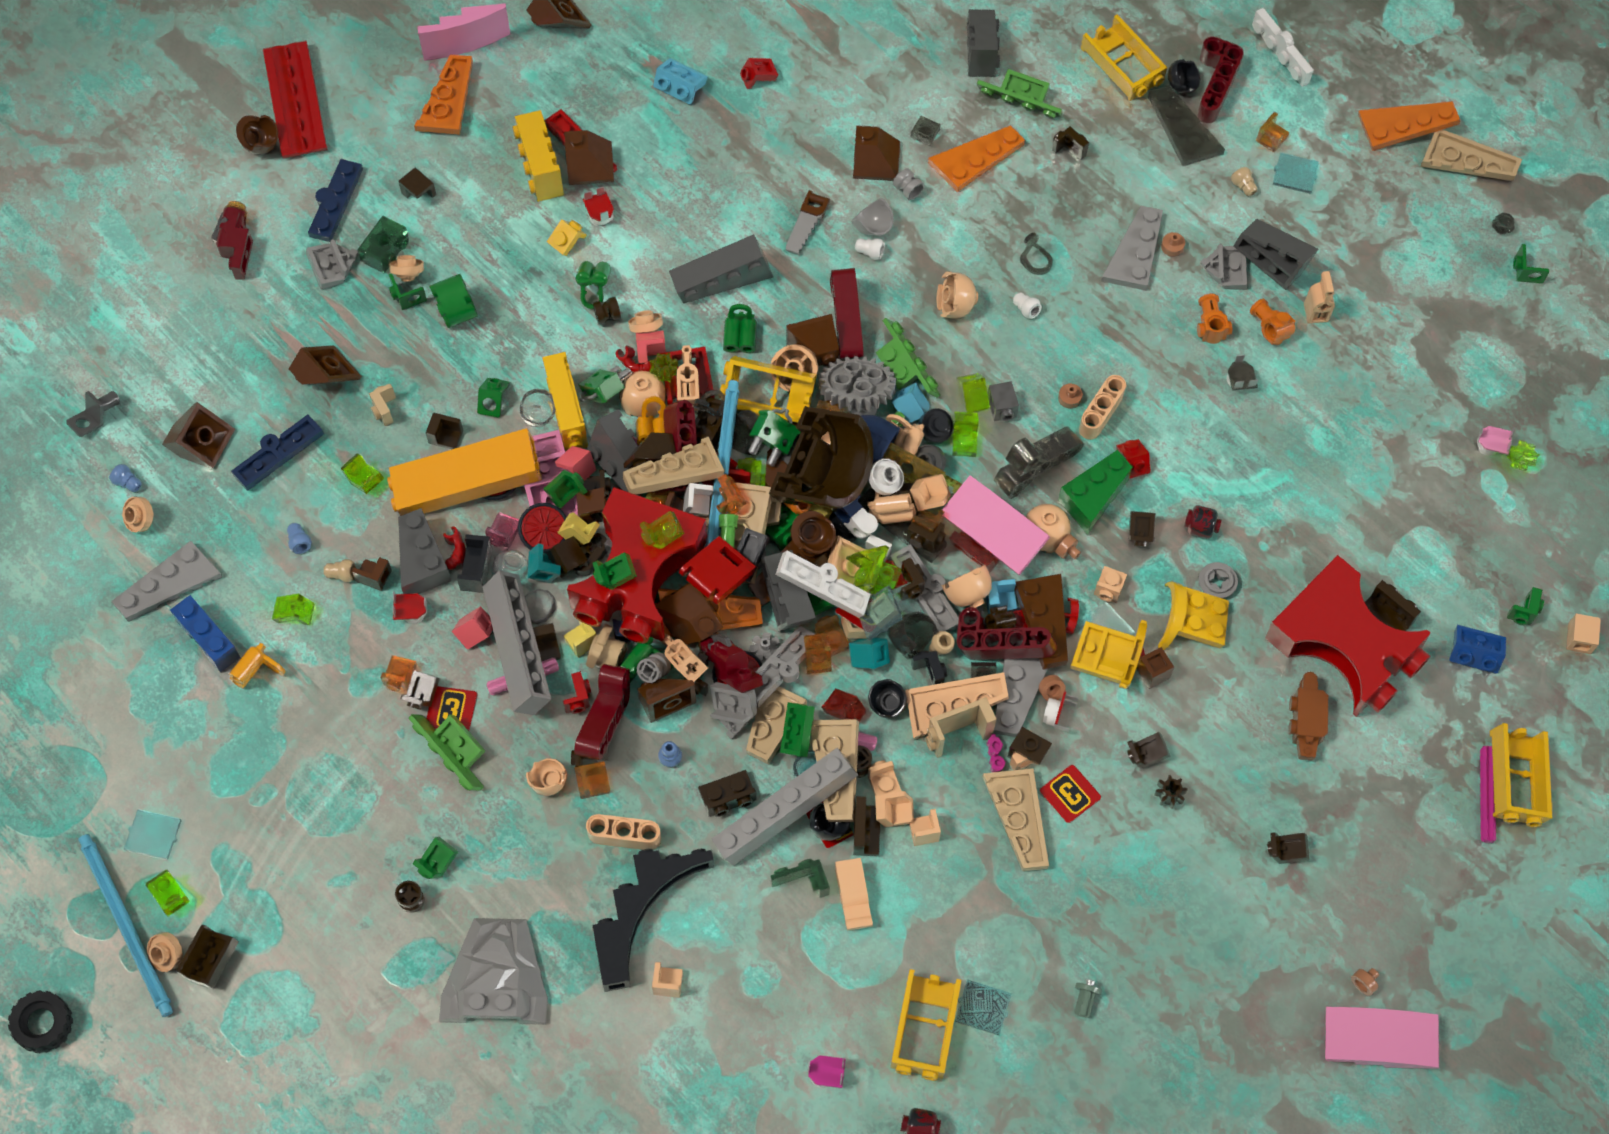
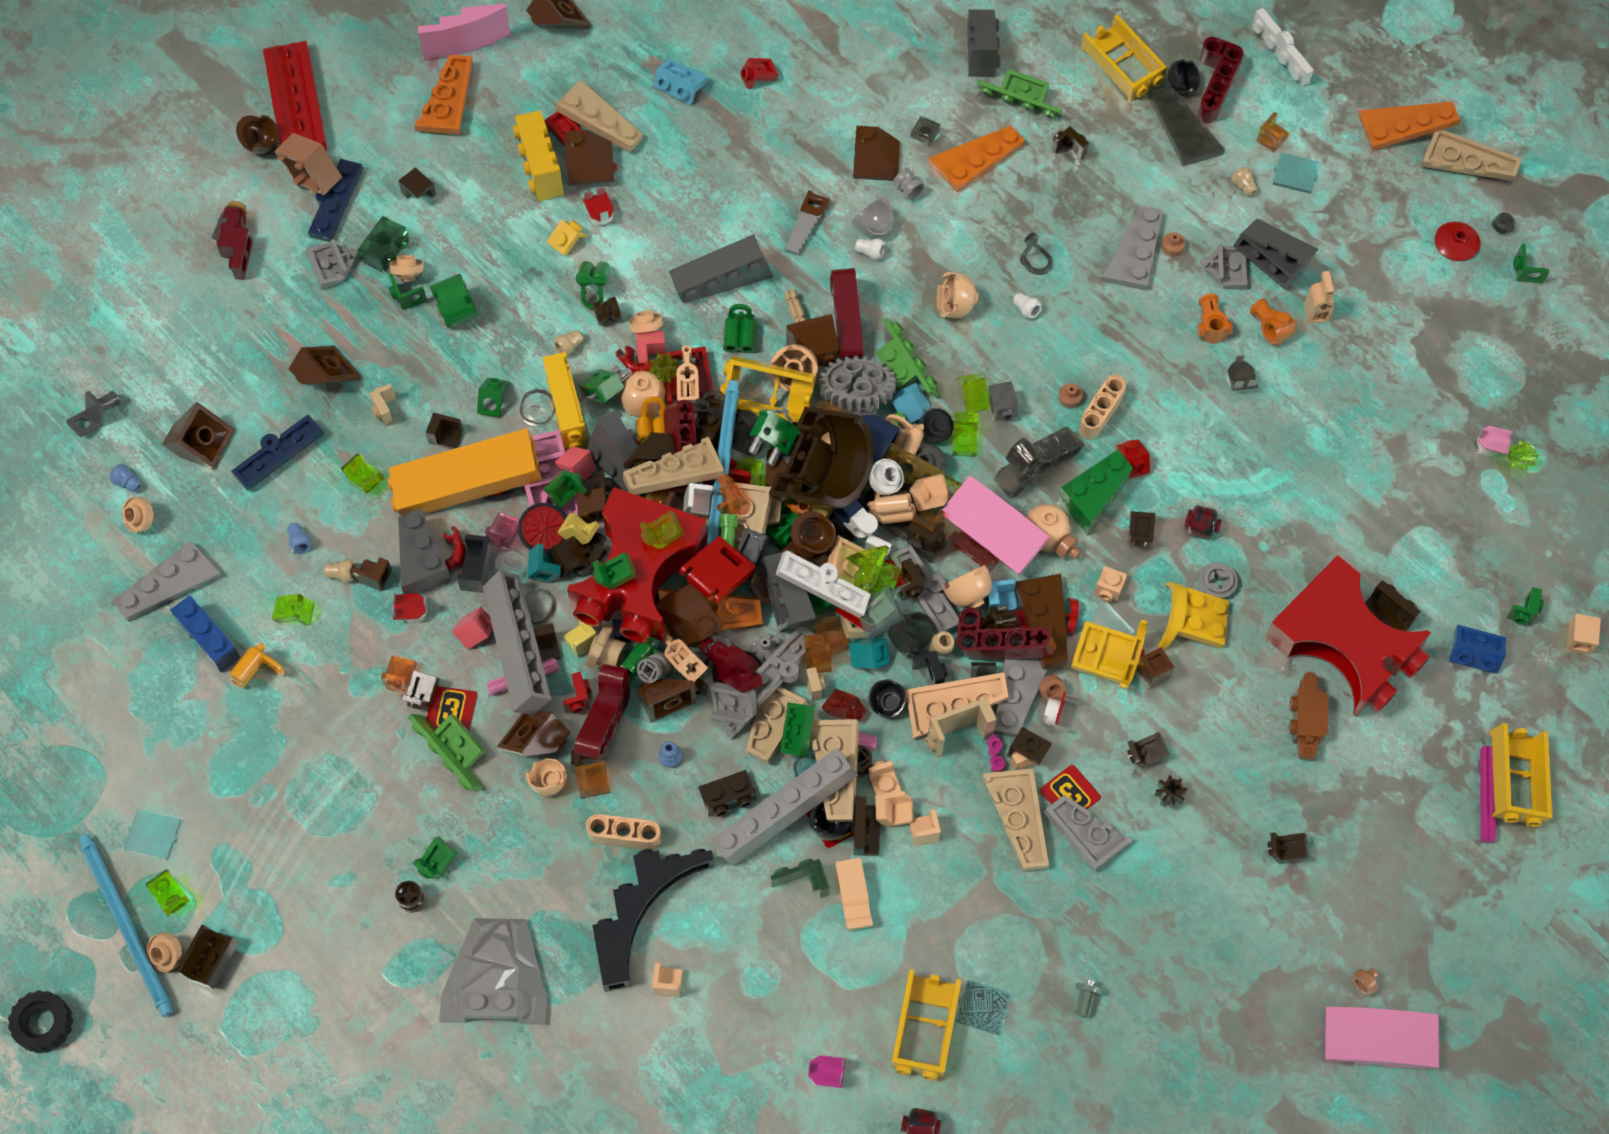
none -> nougat container [275,133,342,195]
none -> reddish brown slope [497,710,571,756]
none -> tan piece [554,330,584,356]
none -> tan wing [555,80,643,153]
none -> tan axle [785,289,807,323]
none -> tan plate [806,667,825,701]
none -> light grey wing [1043,795,1133,872]
none -> red dish [1434,221,1481,262]

